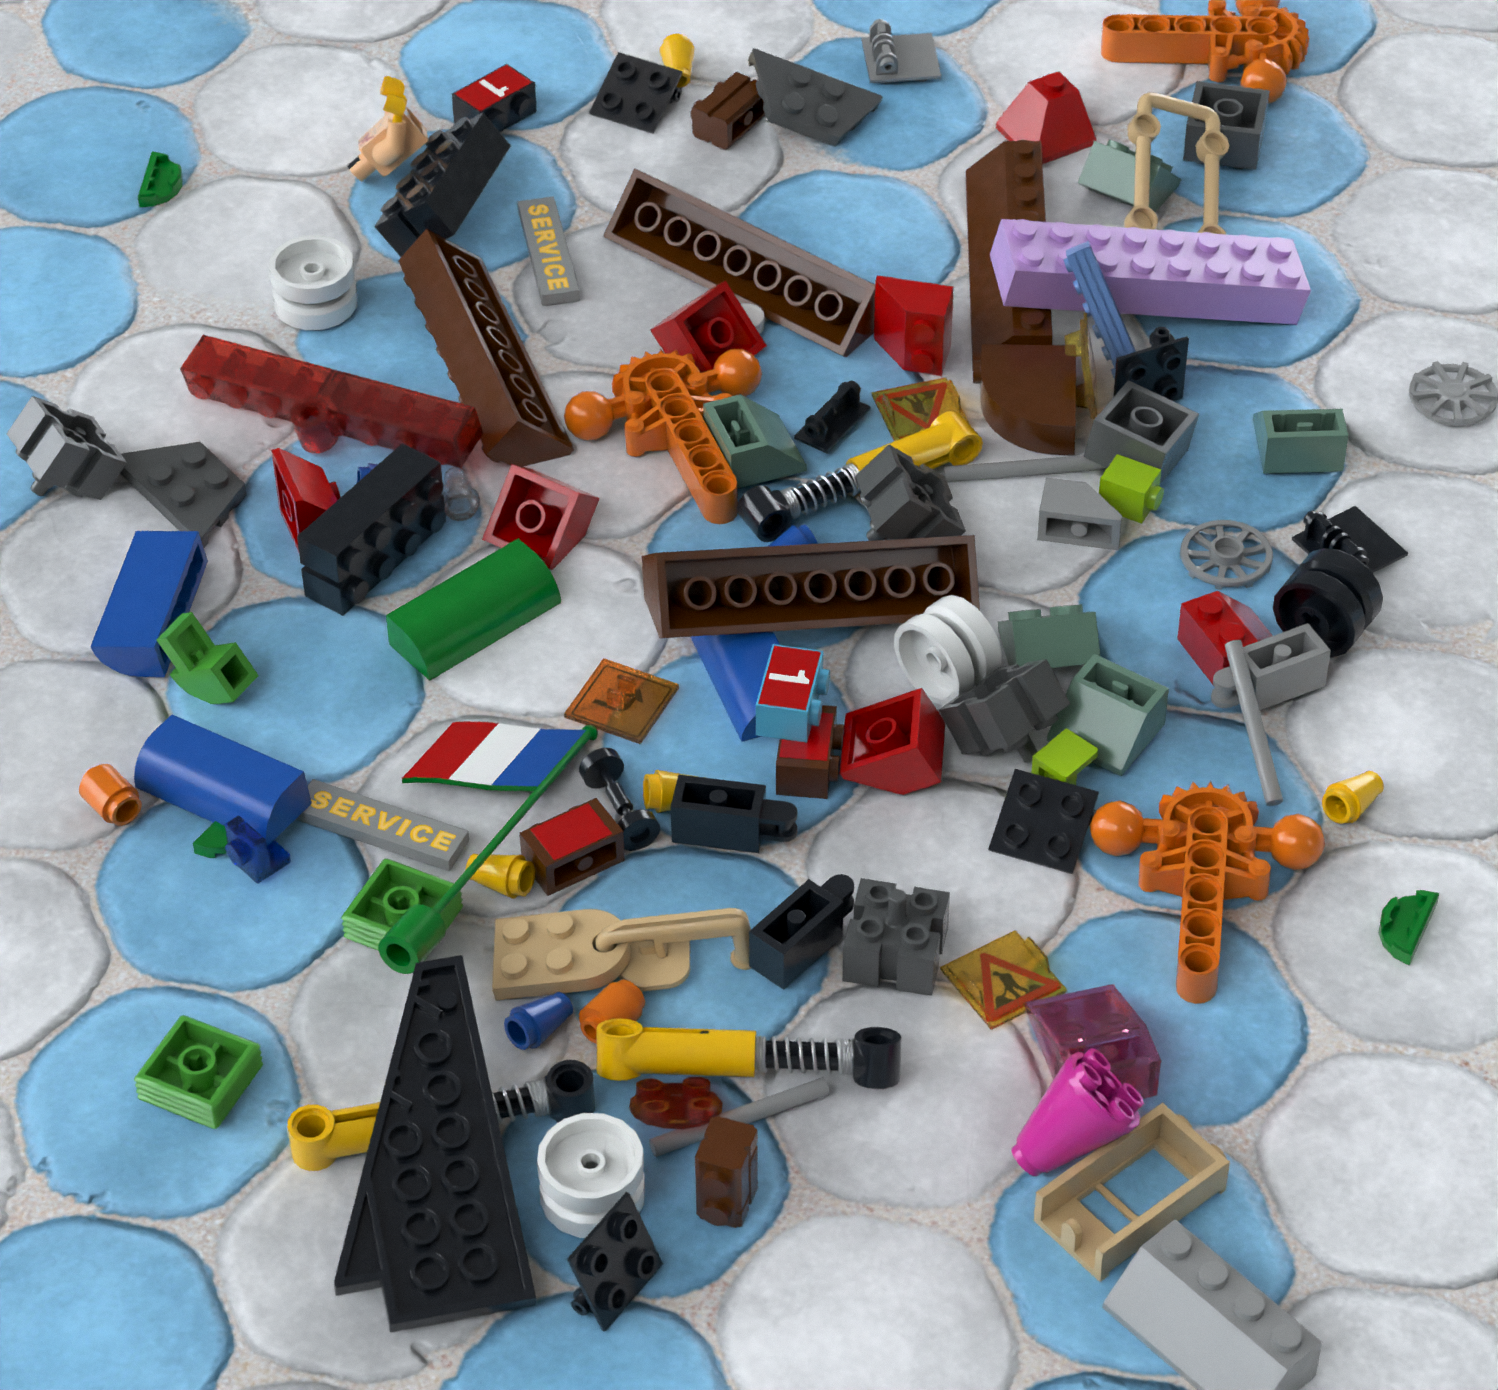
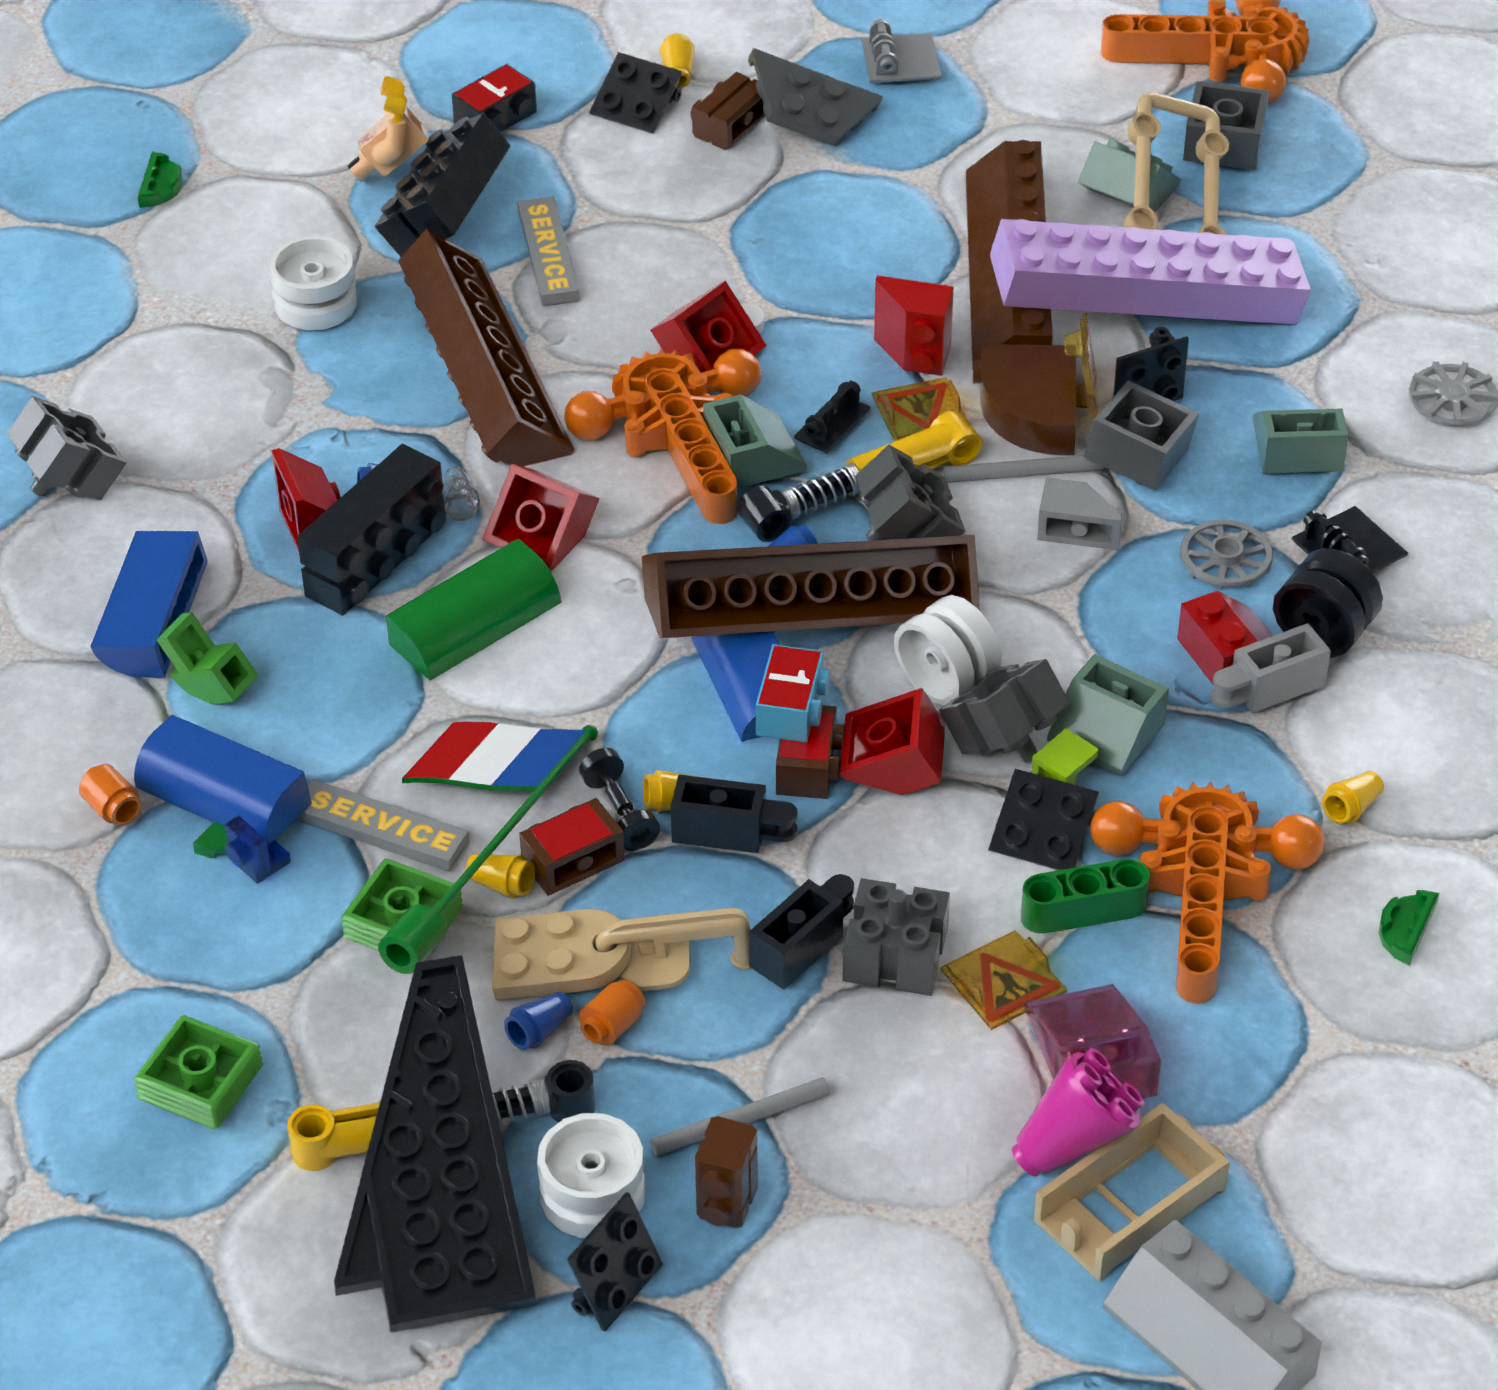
dark grey wing [120,442,246,548] -> none
clear red hinge [180,335,483,468] -> none
clear orange piece [564,658,679,744] -> none
piece [596,1019,901,1089] -> none
reddish brown slope [603,168,875,357] -> none
clear red dish [629,1076,723,1129] -> none
red slope [996,71,1097,164] -> none
sand green slope [997,604,1101,668] -> none
medium blue piece [1063,241,1136,380] -> none
lime brick [1099,454,1164,524] -> none
light grey bar [1225,640,1283,806] -> none
none -> green beam [1021,859,1150,934]

